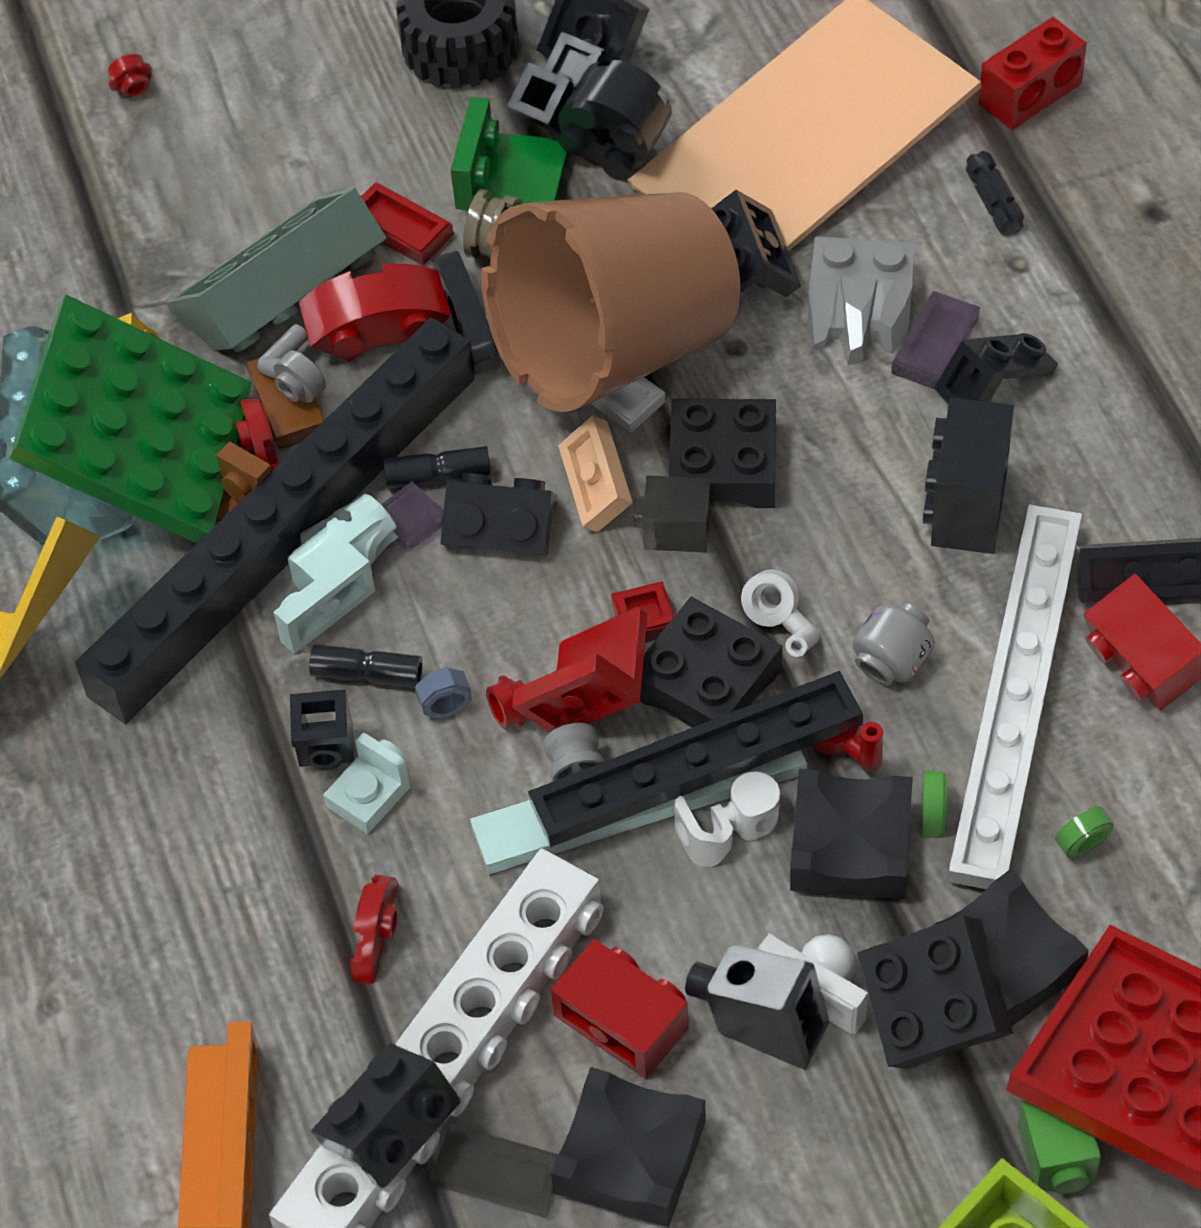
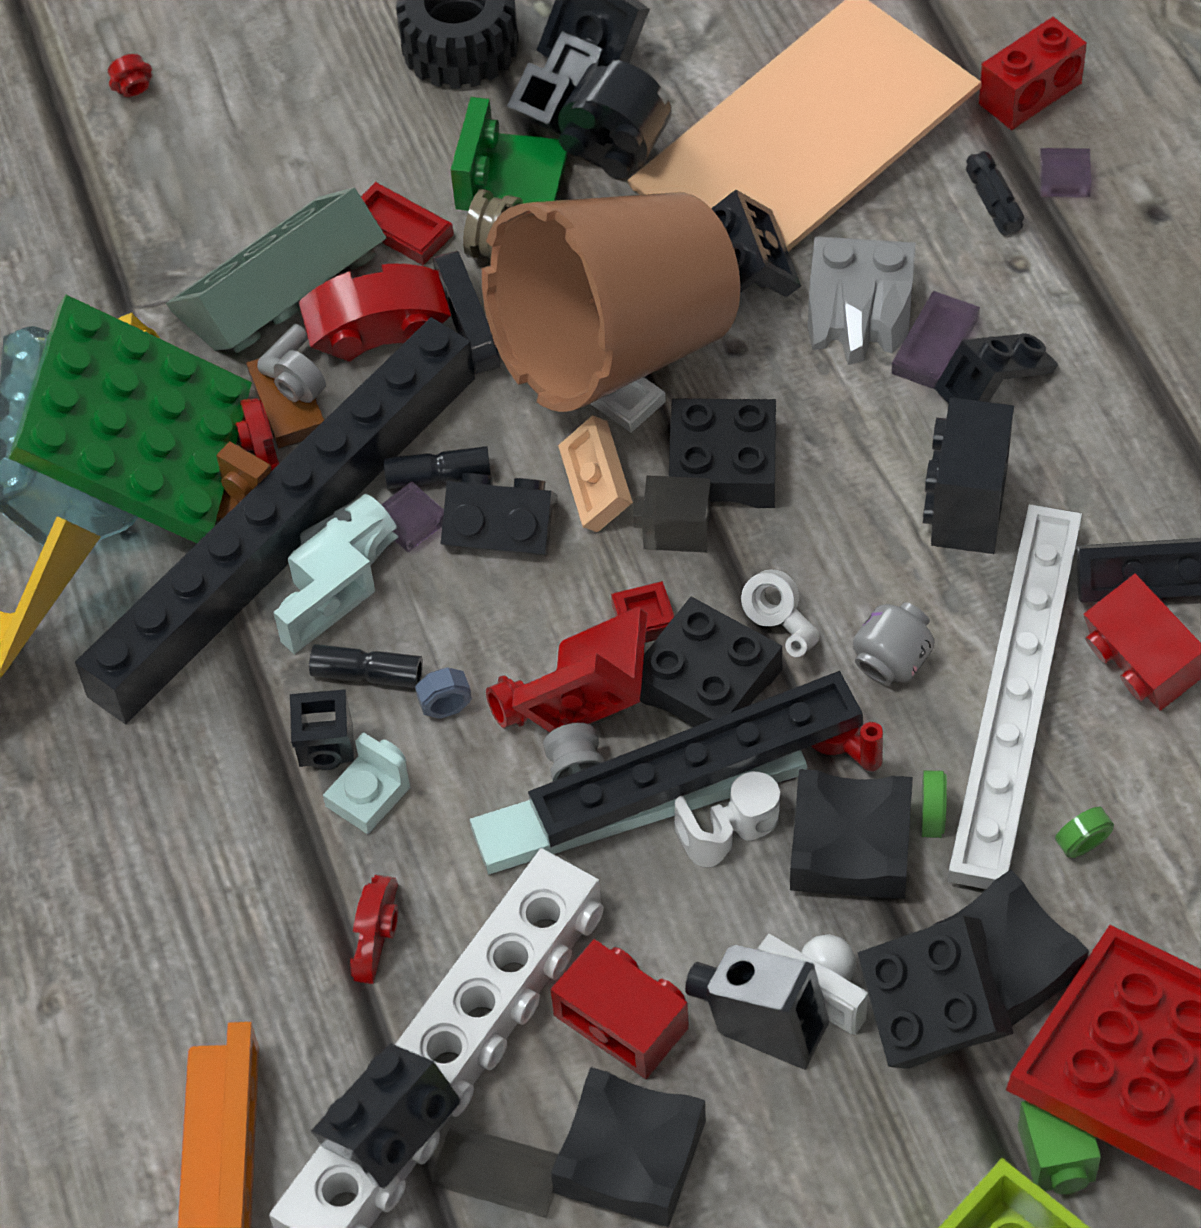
none -> clear purple tile [1039,148,1091,197]

